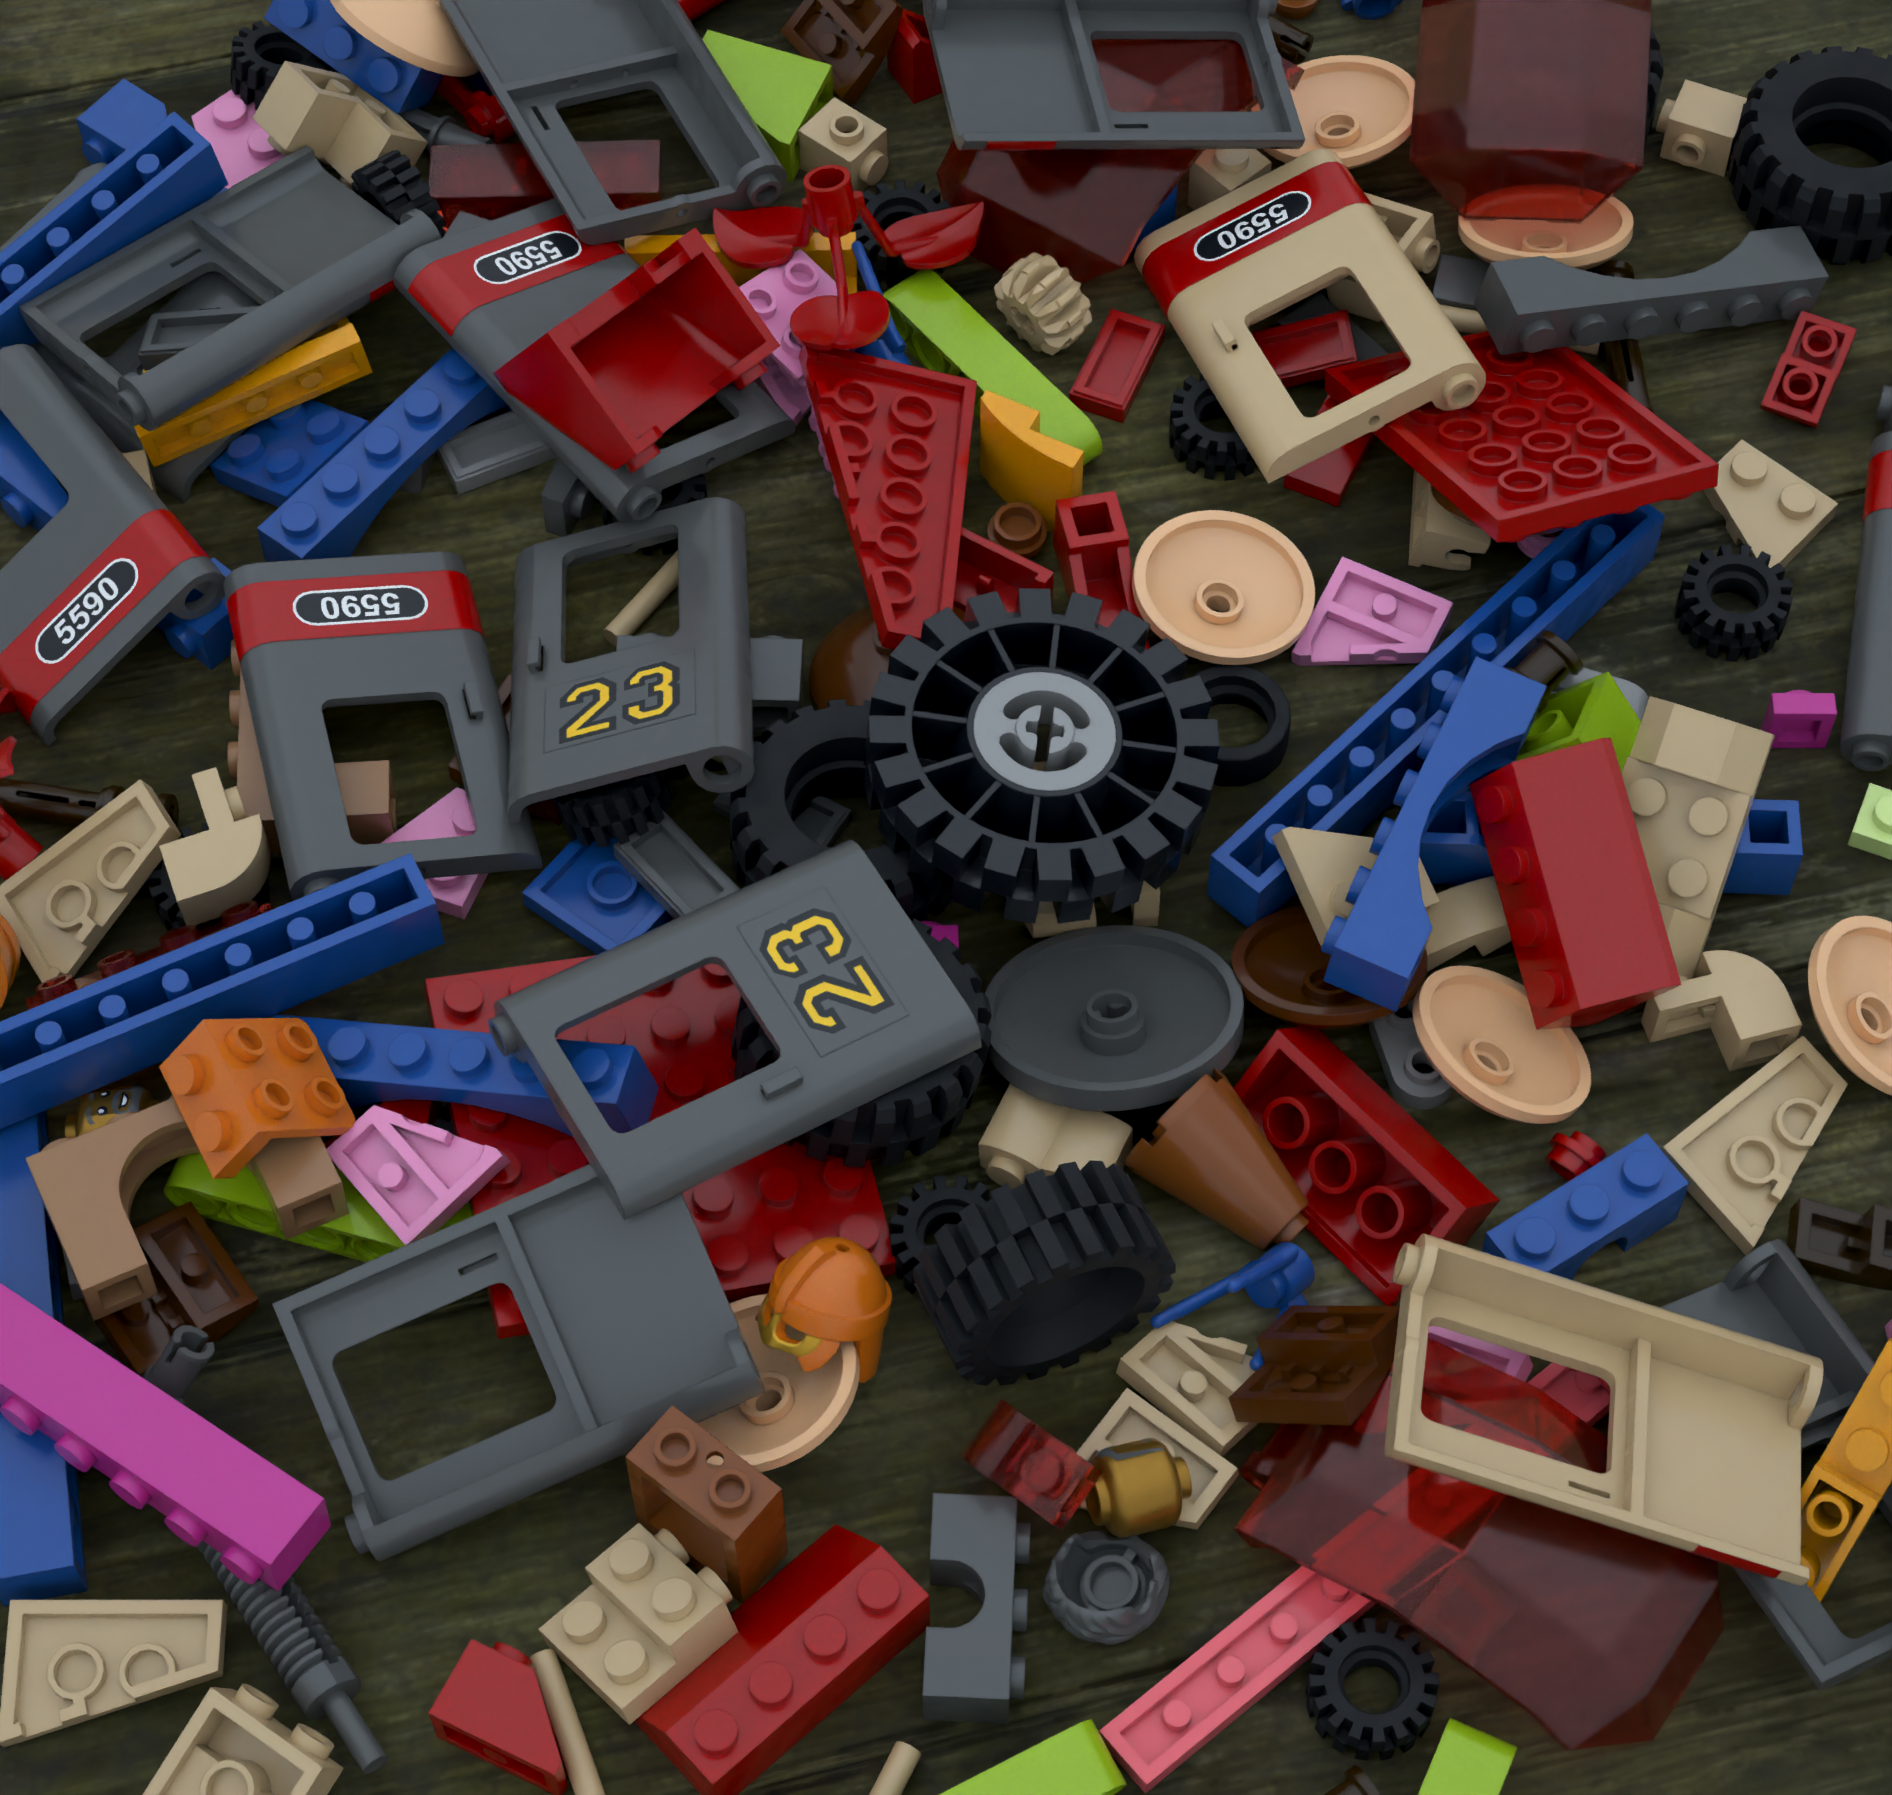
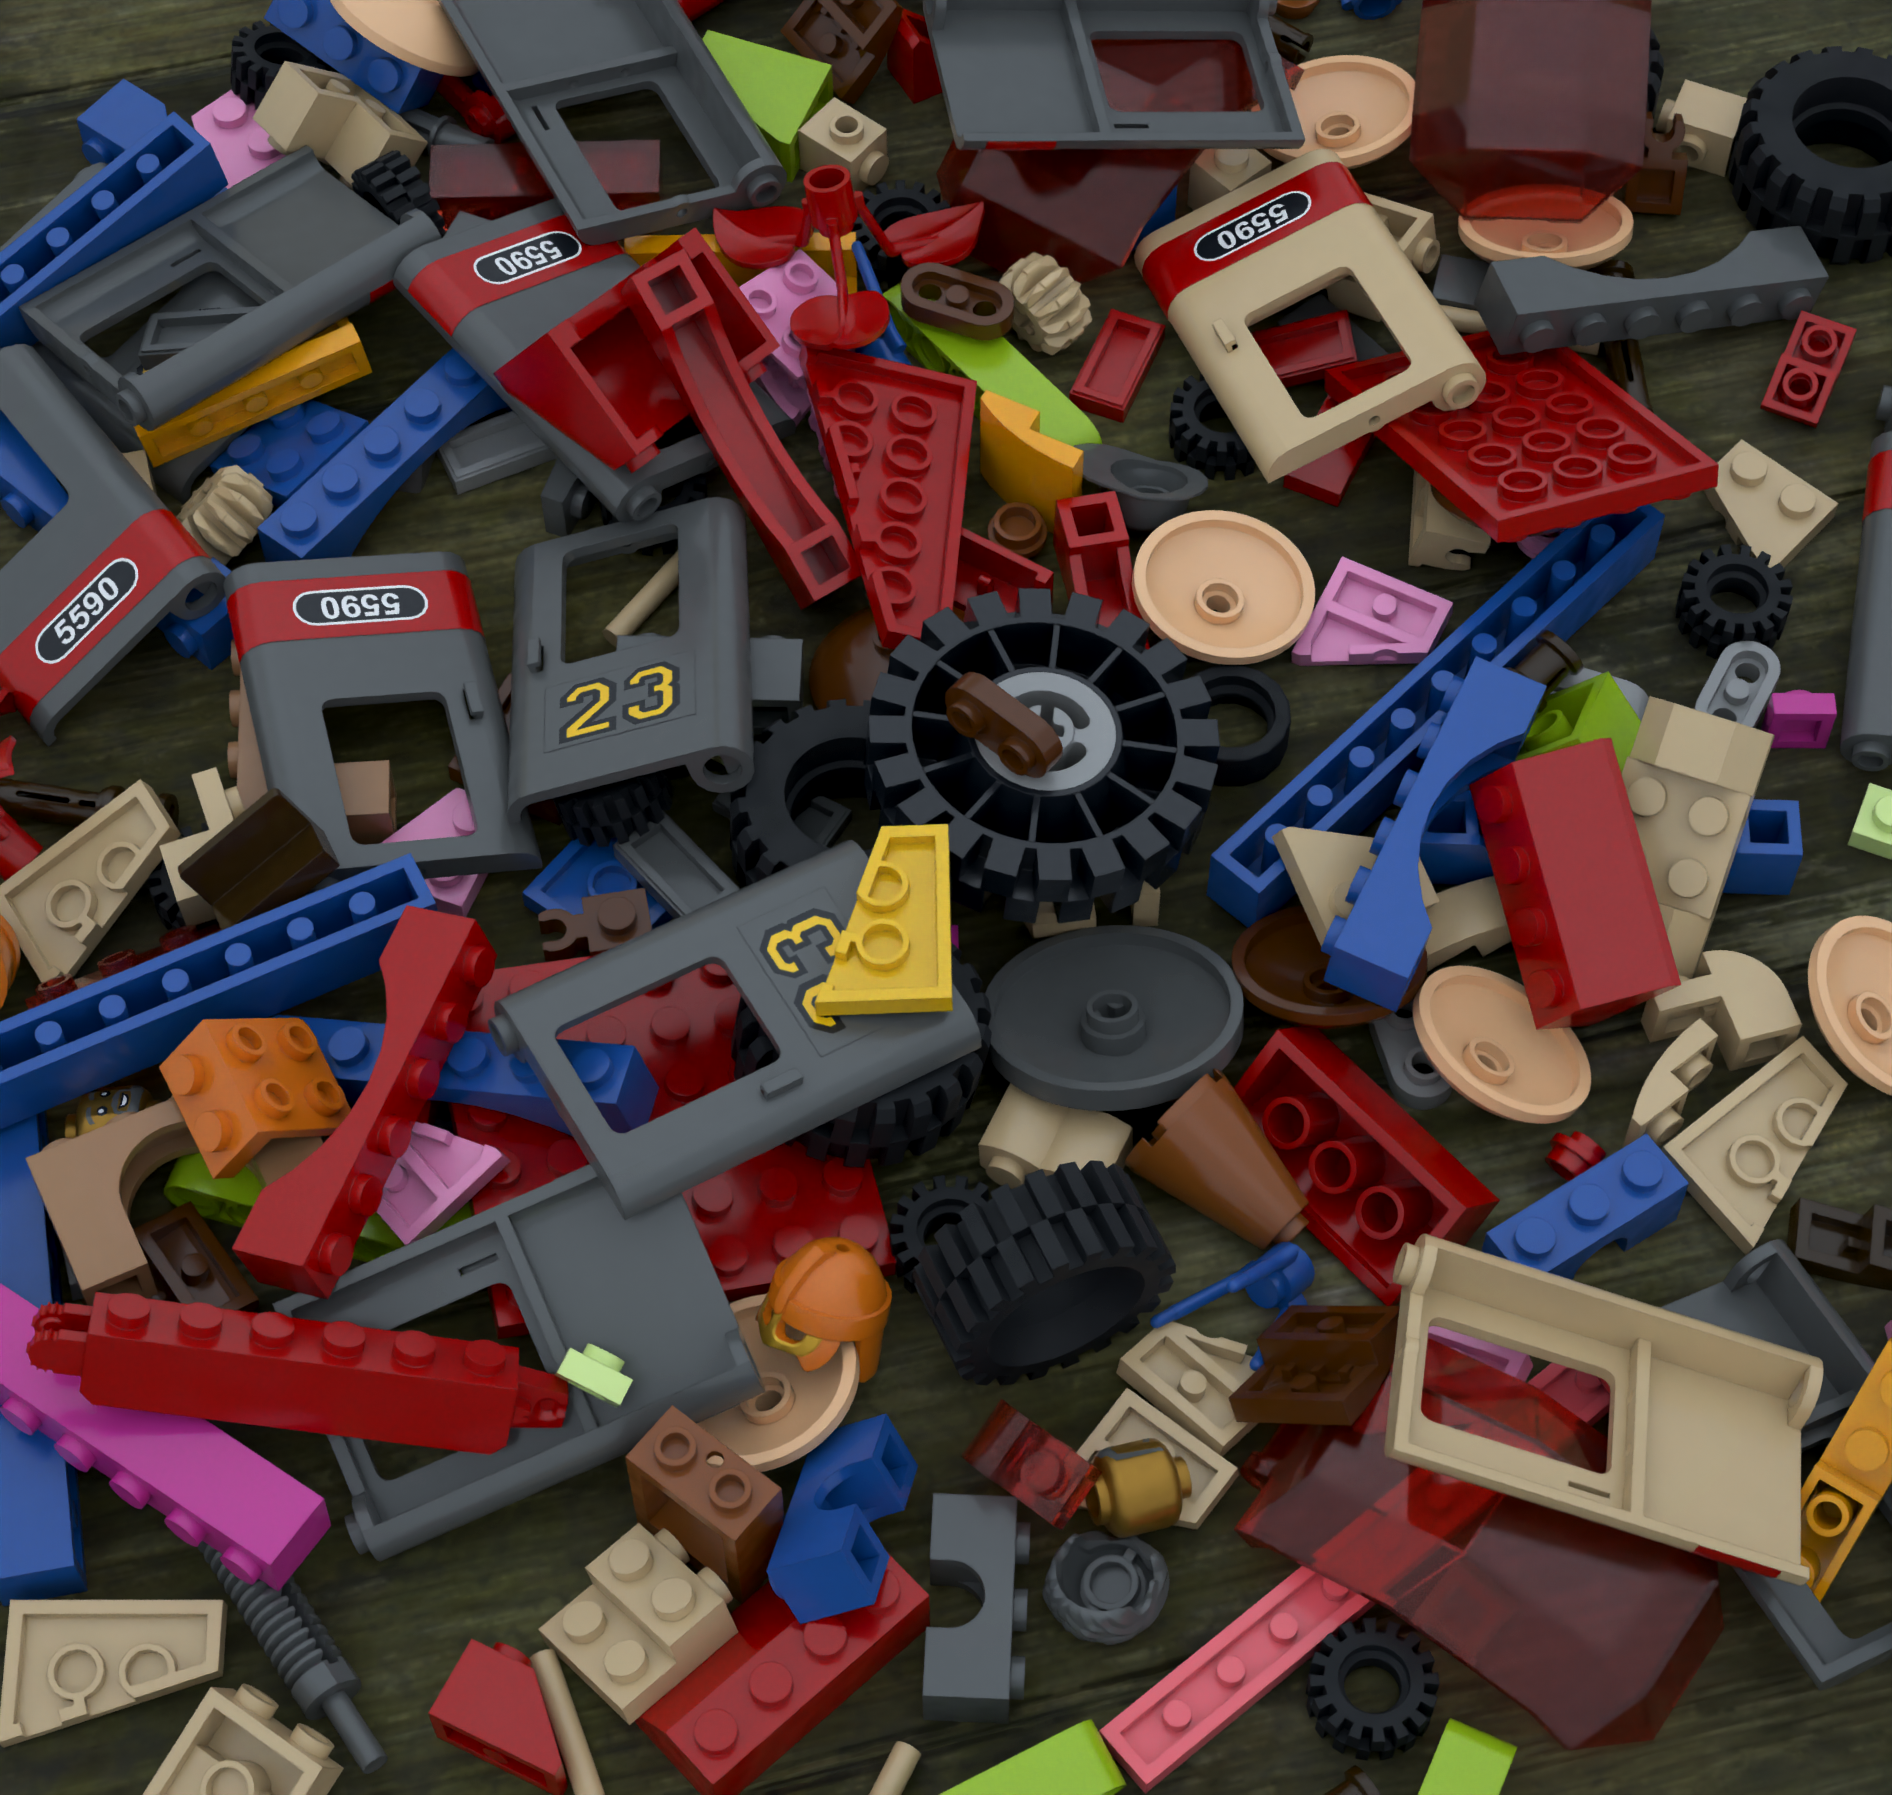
none -> red hinge [26,1292,568,1455]
none -> tan gear [176,465,273,565]
none -> dark brown panel [178,788,340,930]
none -> red arch [232,905,498,1300]
none -> reddish brown plate [538,888,652,962]
none -> yellowish green plate [555,1343,633,1408]
none -> red arch [621,248,862,610]
none -> blue arch [766,1414,918,1624]
none -> yellow wing [815,824,953,1016]
none -> reddish brown plate [901,262,1014,341]
none -> reddish brown plate [945,672,1063,778]
none -> dark grey piece [1073,443,1208,535]
none -> reddish brown plate [1622,111,1688,215]
none -> tan slope [1623,1018,1718,1148]
none -> light grey plate [1694,641,1781,728]

